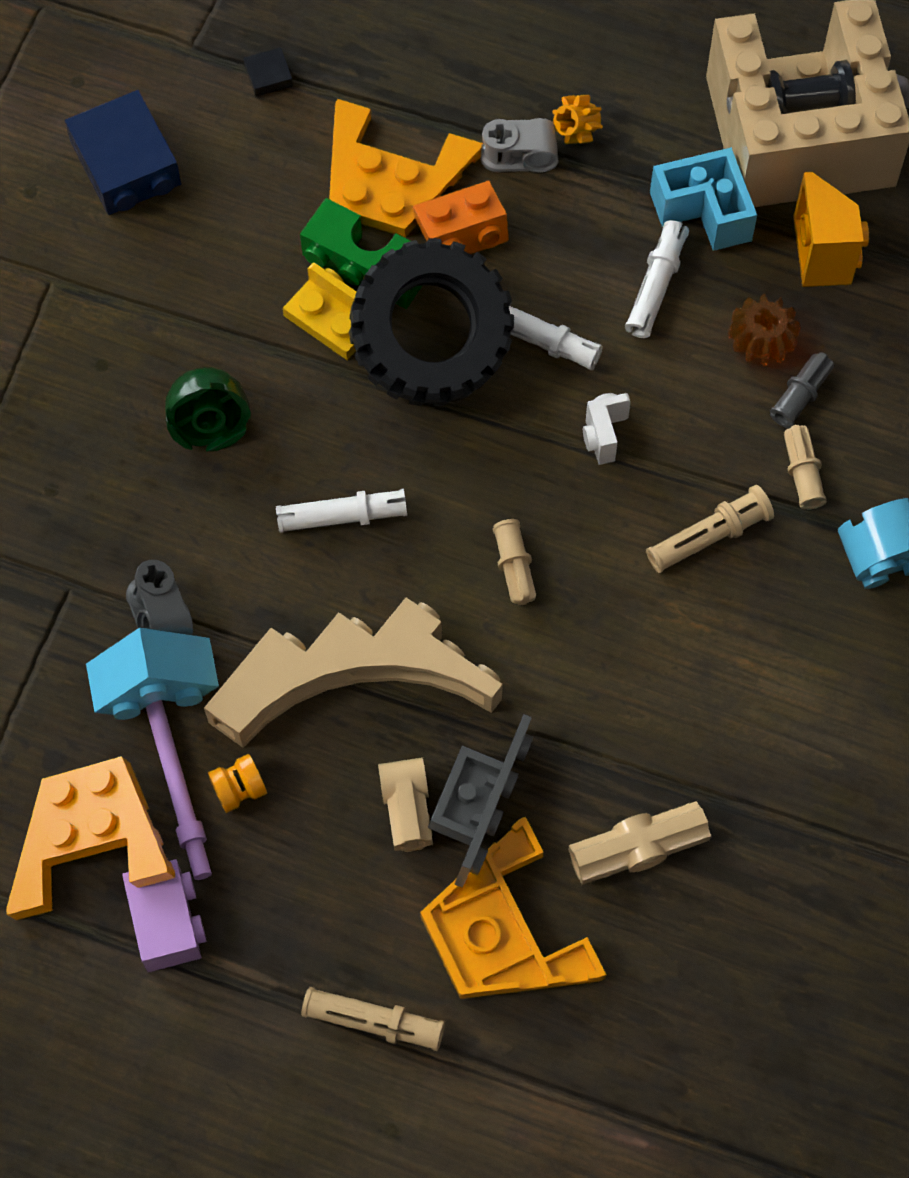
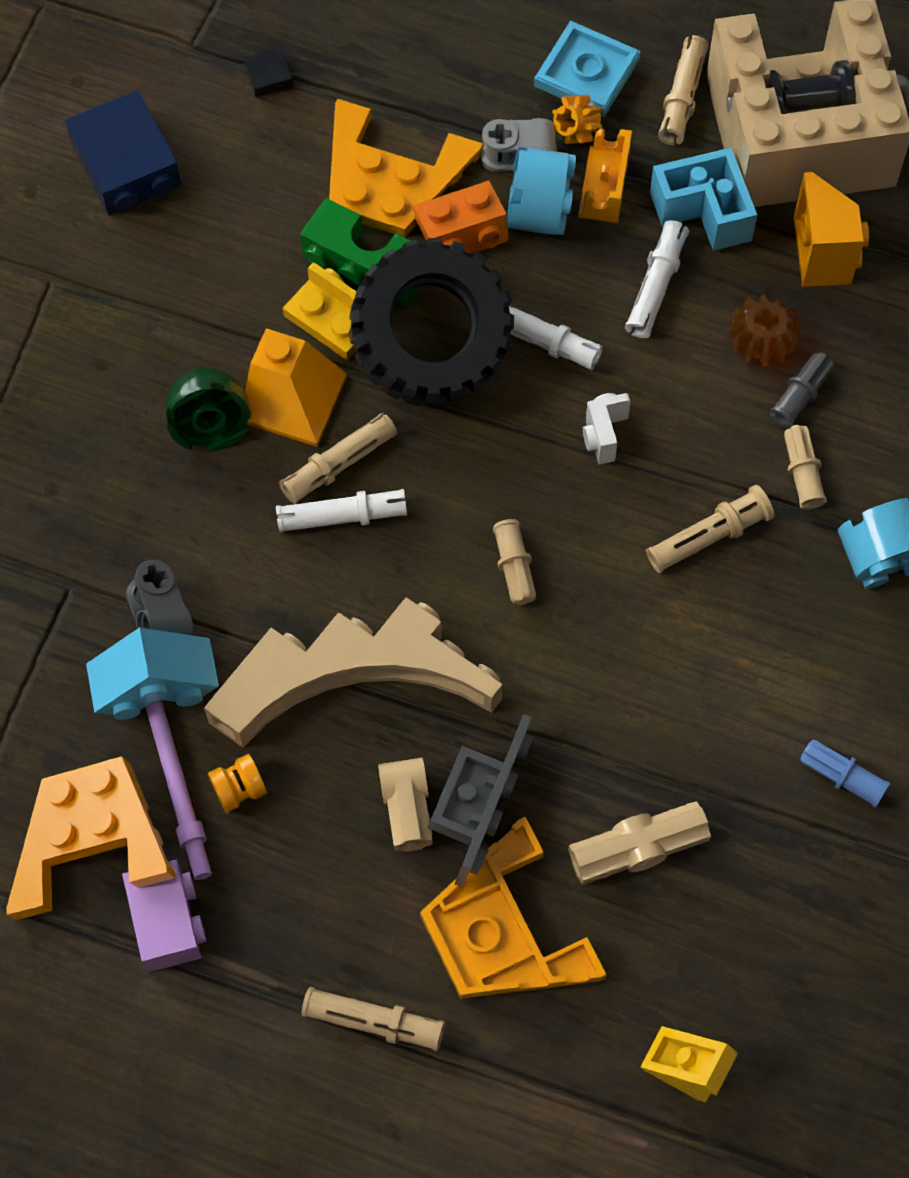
none -> light orange slope [244,328,347,447]
none -> tan pin [279,412,397,504]
none -> medium azure brick [507,147,576,235]
none -> medium azure plate [534,21,641,117]
none -> light orange hinge [578,129,632,223]
none -> yellow slope [641,1026,738,1102]
none -> tan pin [658,35,709,145]
none -> medium blue axle [800,740,890,808]

